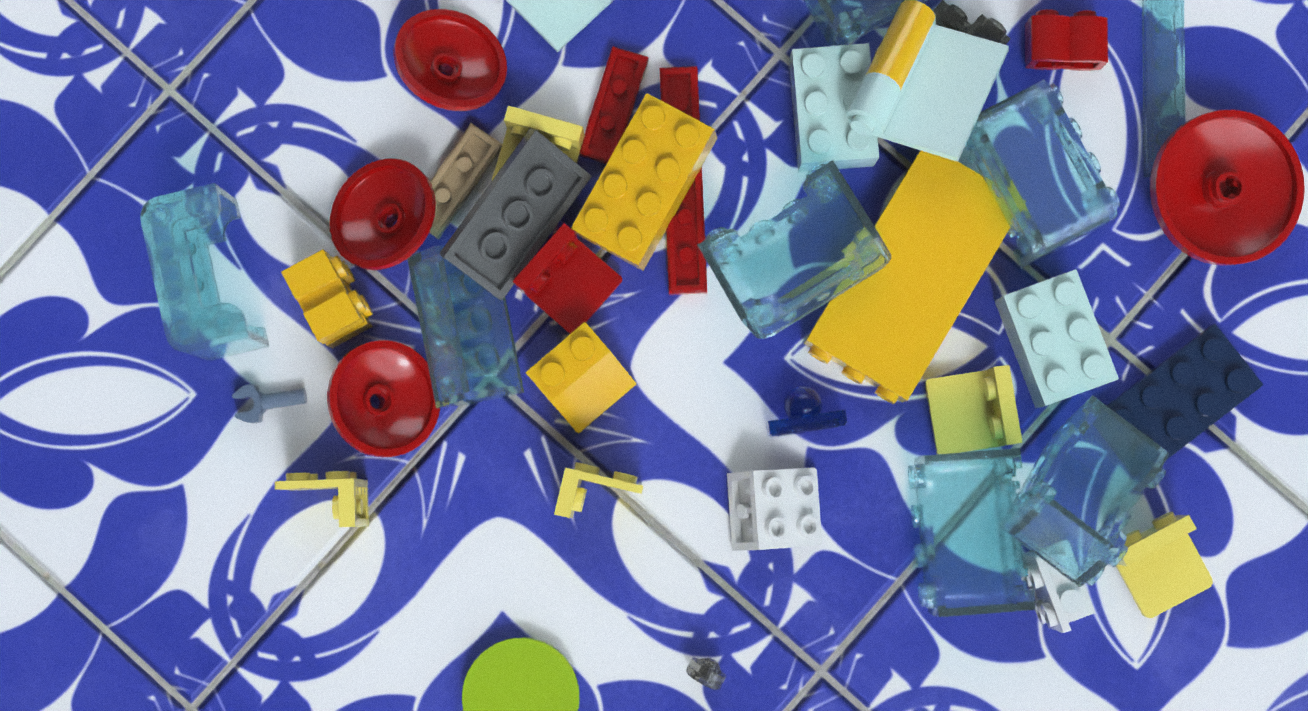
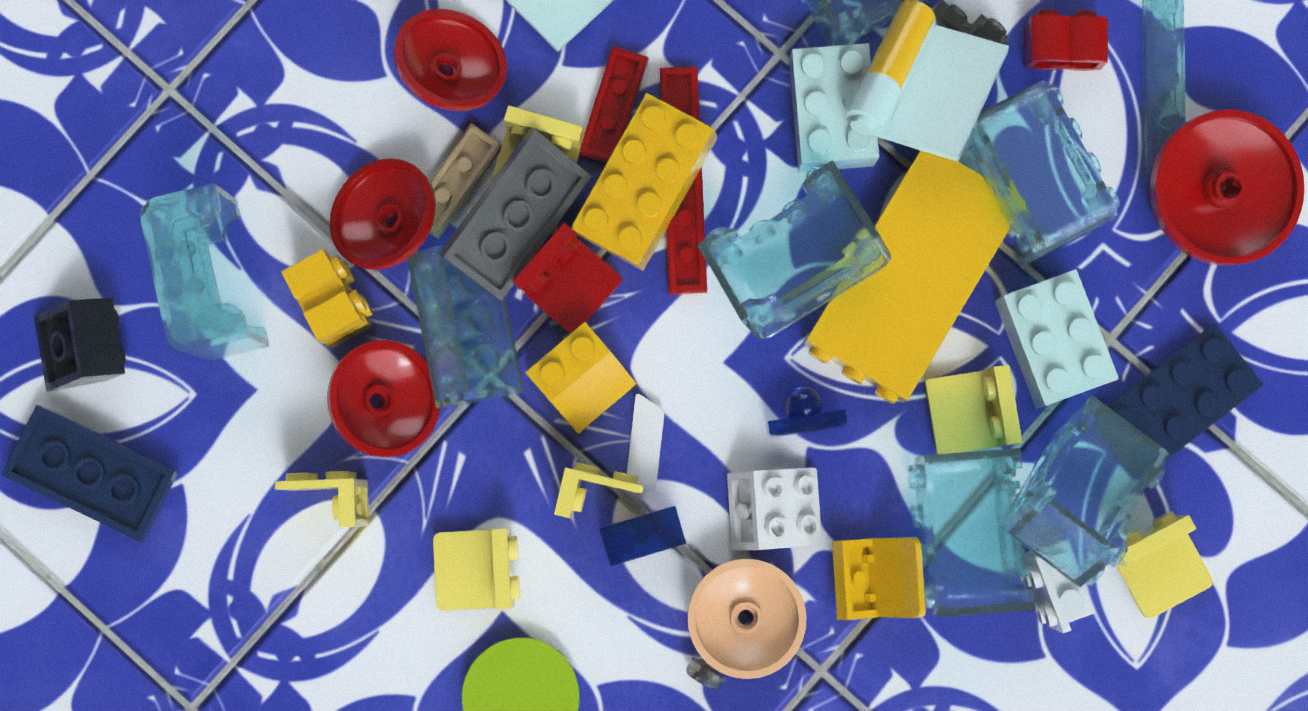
sand blue bar [232,384,307,424] -> none
none -> dark blue plate [1,405,179,542]
none -> black slope [34,298,126,392]
none -> light yellow bracket [433,528,521,611]
none -> clear blue brick [599,506,687,566]
none -> white sticker [627,394,665,492]
none -> light nougat dish [688,559,807,679]
none -> yellow bracket [832,537,926,620]

